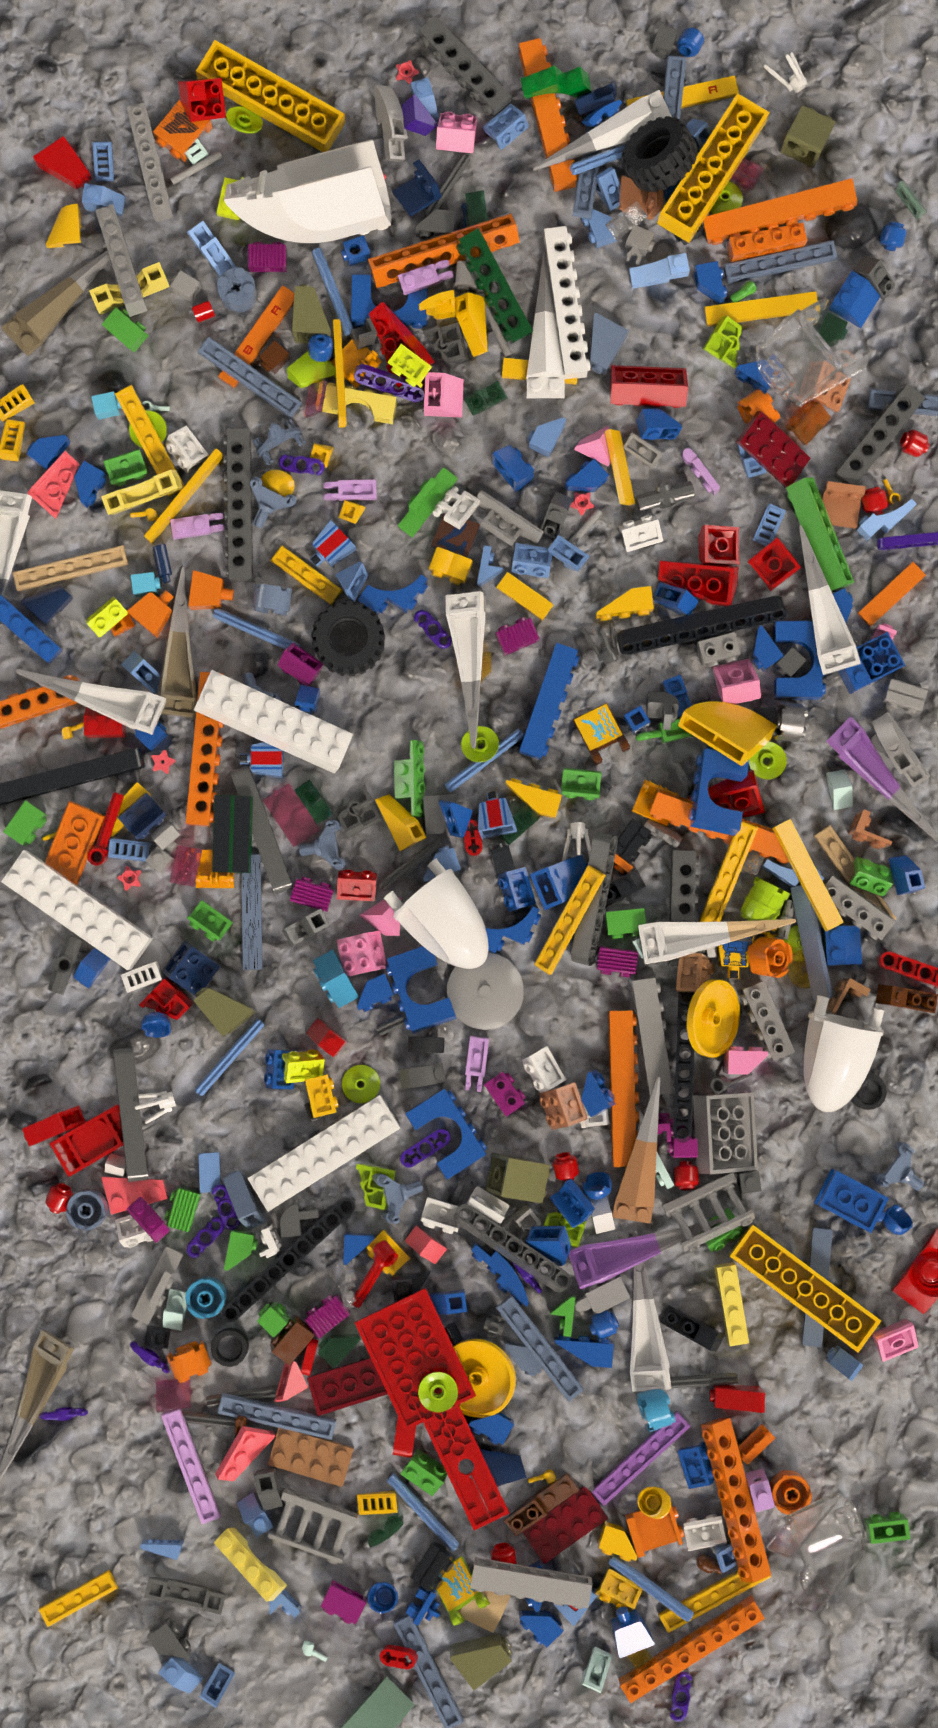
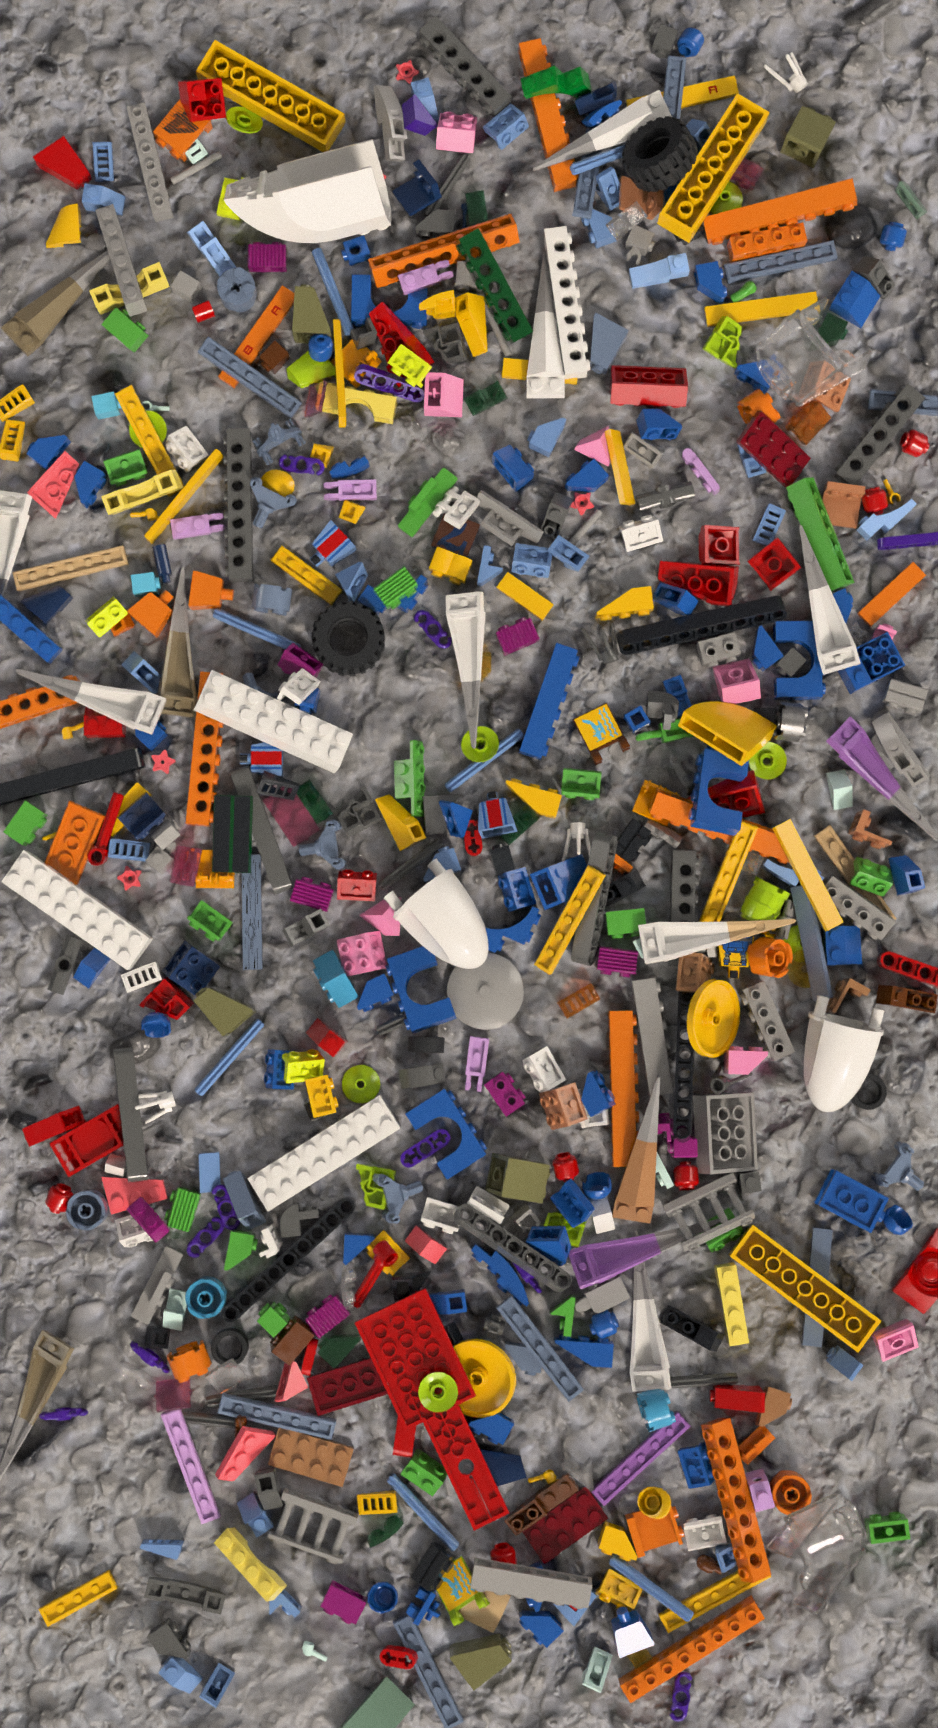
none -> clear piece [204,1358,248,1394]
none -> black slope [256,771,300,801]
none -> white bracket [277,668,321,705]
none -> blue slope [329,456,370,480]
none -> bright green brick [373,566,418,610]
none -> clear orange slope [557,983,601,1019]
none -> medium nougat slope [755,1386,792,1427]

